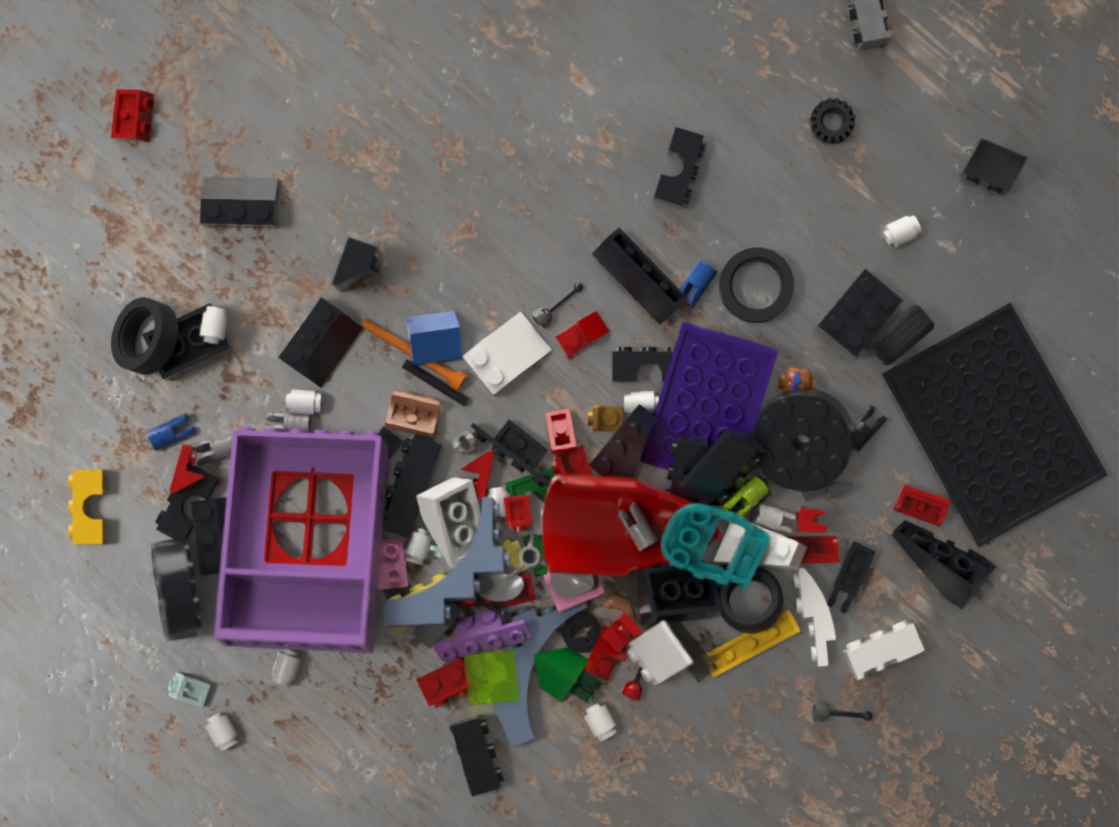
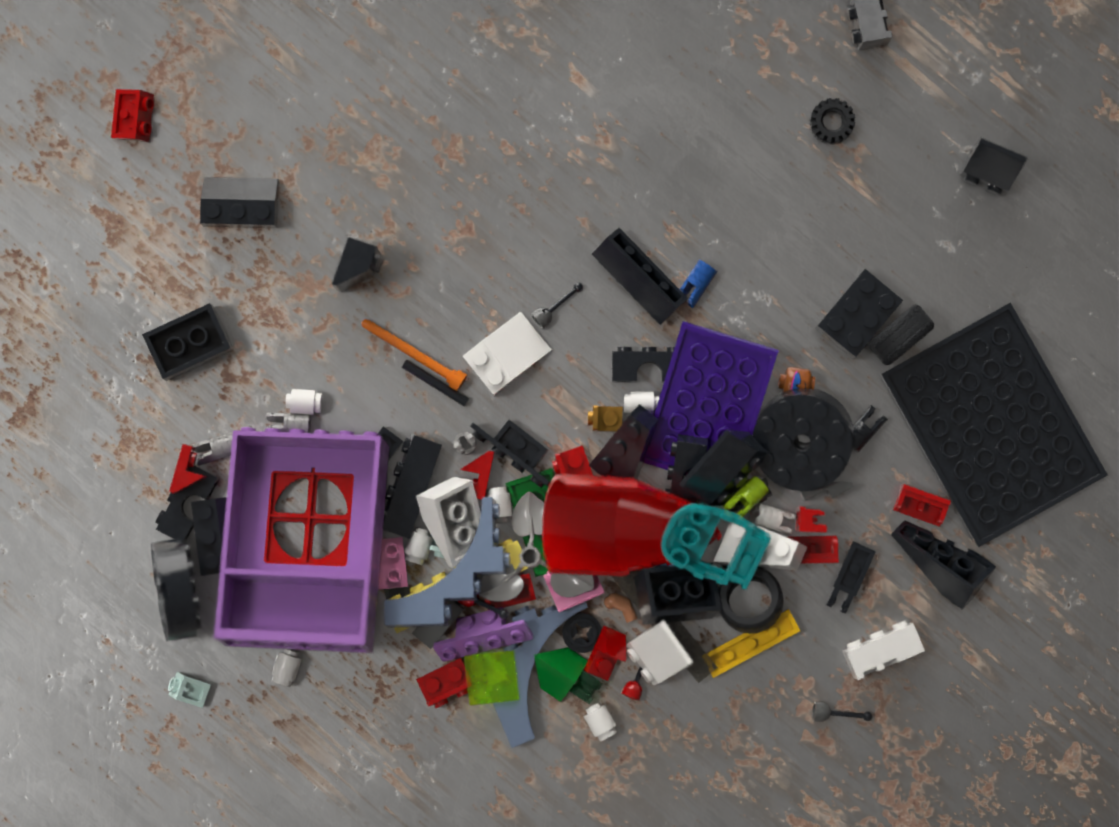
yellow arch [68,470,106,545] -> none
black tyre [111,297,178,375] -> none
blue hinge [146,413,196,451] -> none
white brick [199,306,228,344] -> none
white brick [205,712,239,751] -> none
black slope [278,297,363,388] -> none
nougat bracket [385,391,441,439] -> none
blue slope [405,311,462,366] -> none
black wedge [449,715,504,797] -> none
red bracket [503,495,533,532] -> none
slope [545,409,577,454] -> none
red slope [555,311,610,358] -> none
red slope [602,612,642,652] -> none
light grey hinge [618,502,659,552] -> none
black arch [653,127,707,209] -> none
black tyre [719,247,794,323] -> none
white slope [793,568,836,666] -> none
white brick [883,215,922,248] -> none

